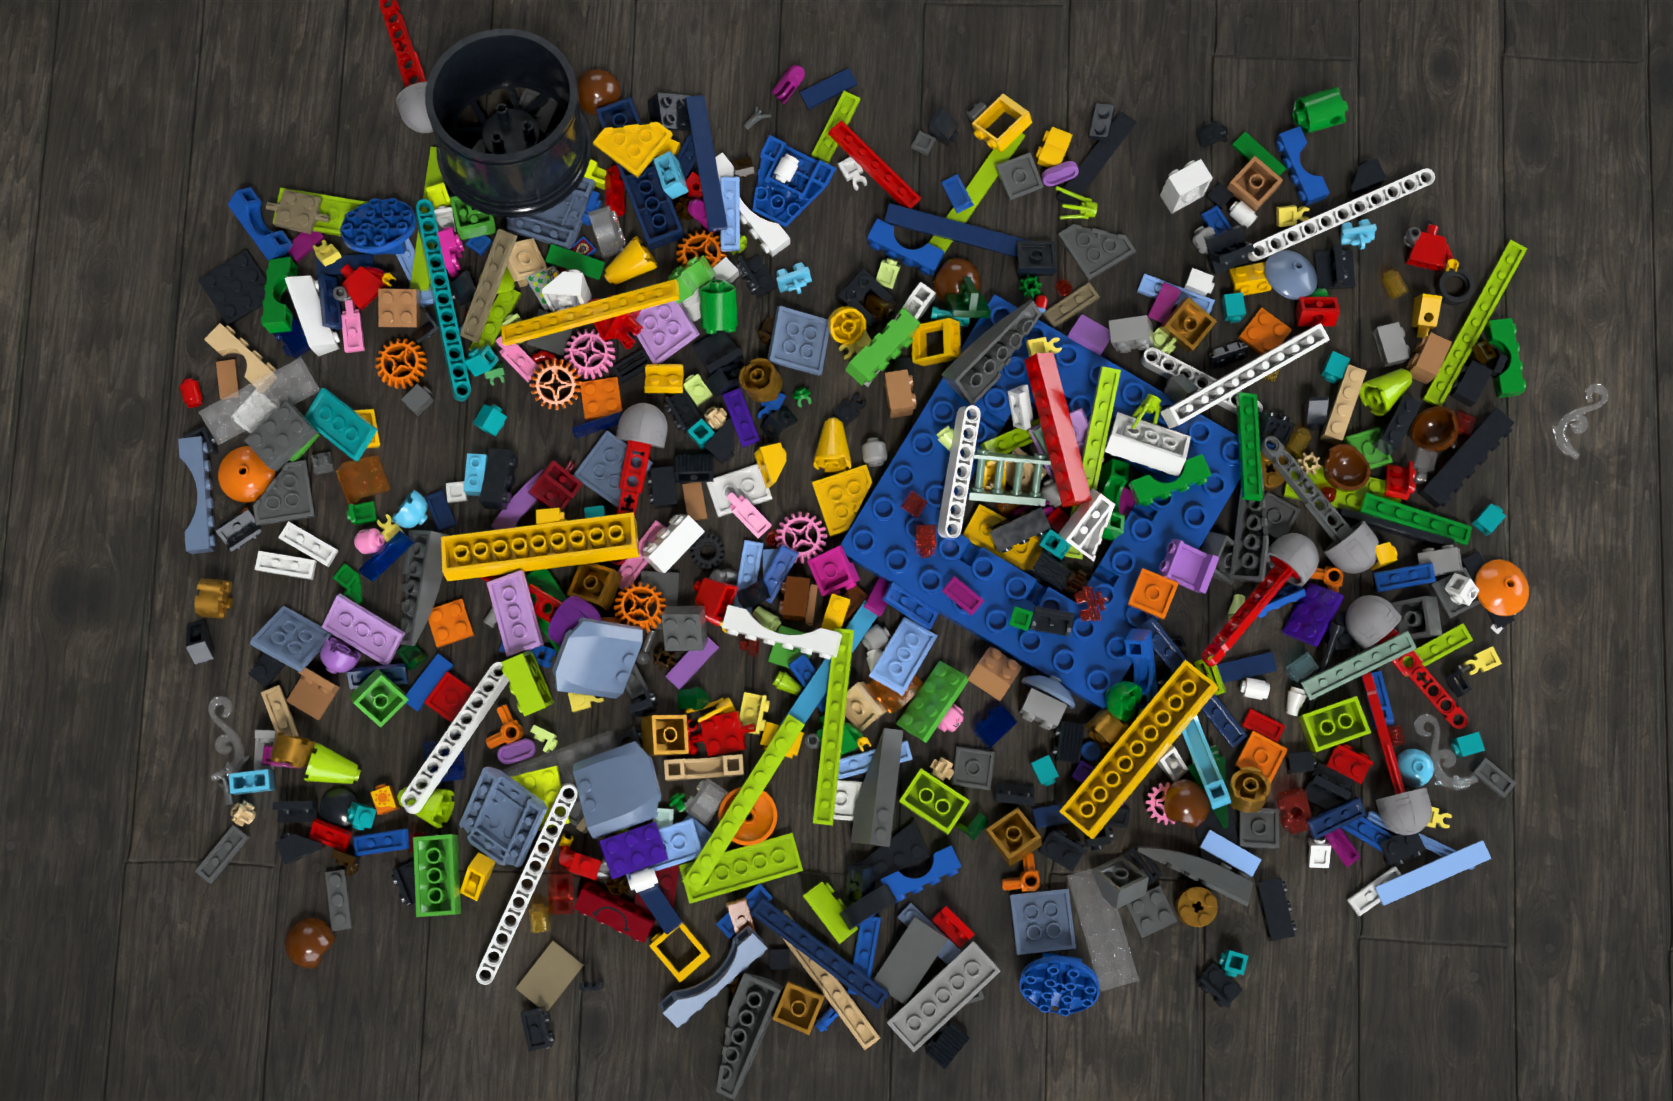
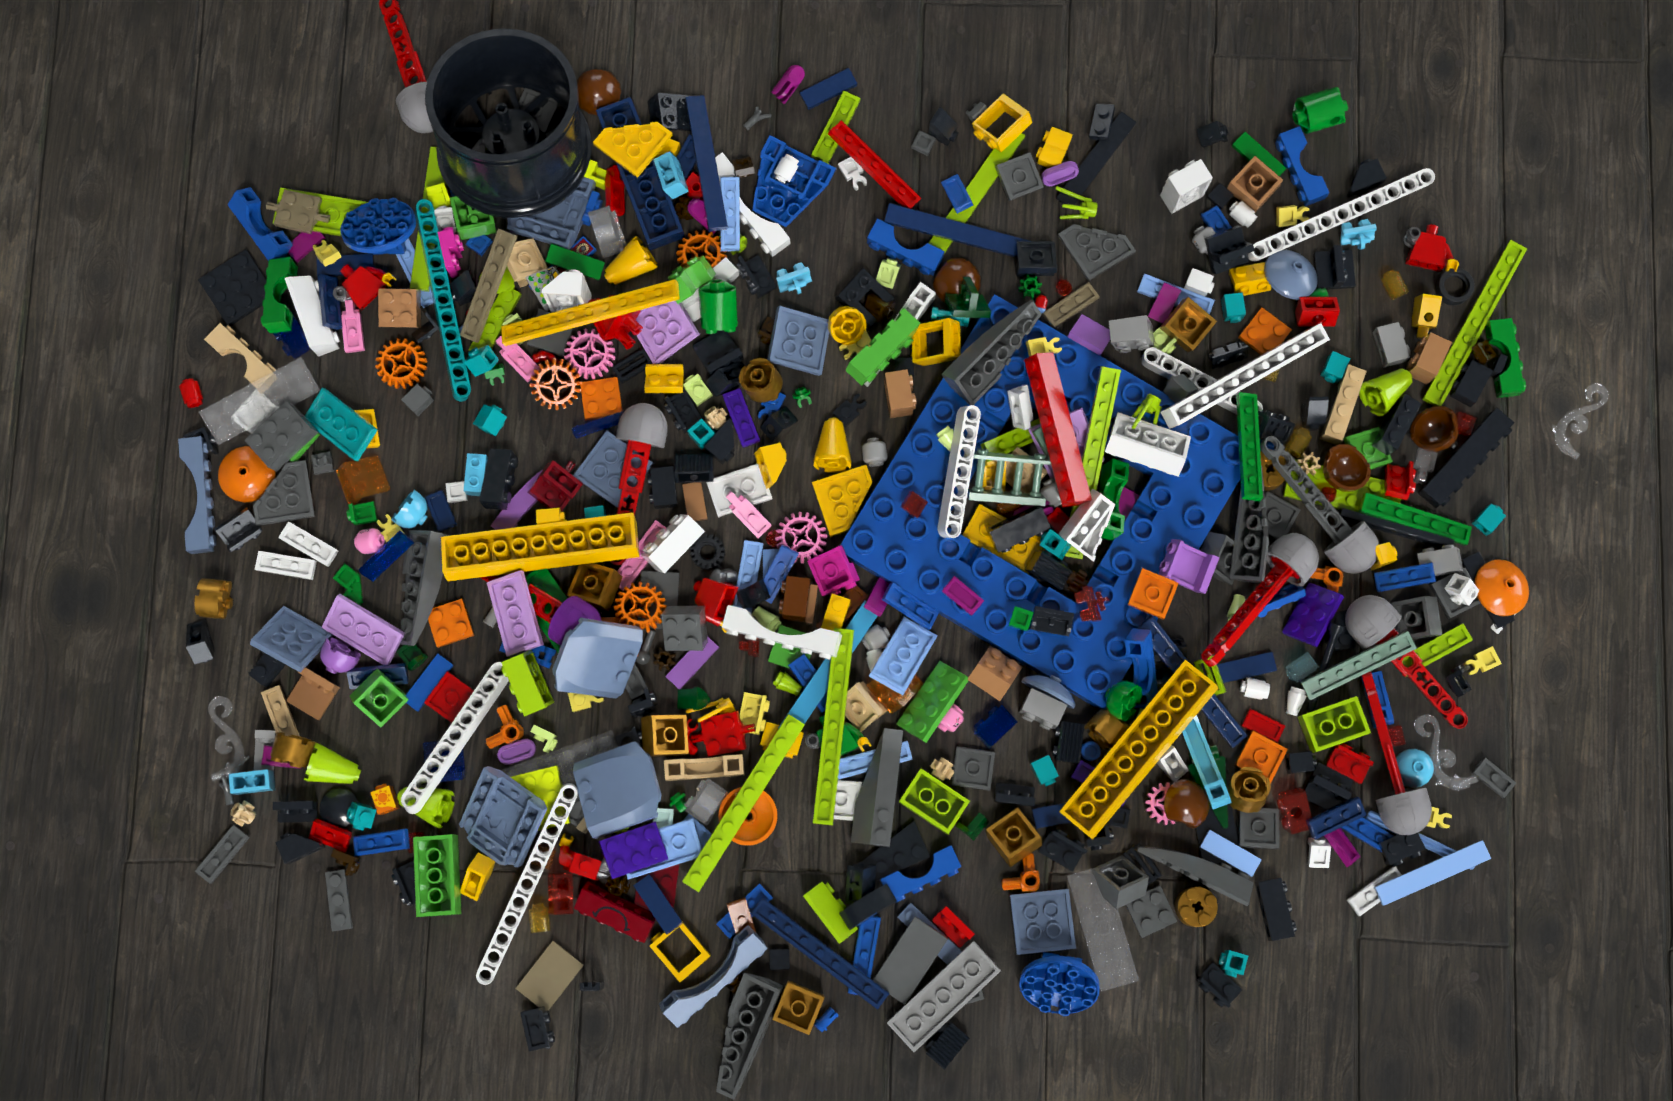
medium nougat tile [216,359,240,400] -> none
reddish brown cylinder [284,918,335,969] -> none
white brick [628,868,658,893] -> none
lime plate [679,833,803,904] -> none
tan tile [783,910,880,1050] -> none
clear red brick [915,525,936,558] -> none
green arch [1129,454,1212,507] -> none
teal brick [1451,732,1485,758] -> none

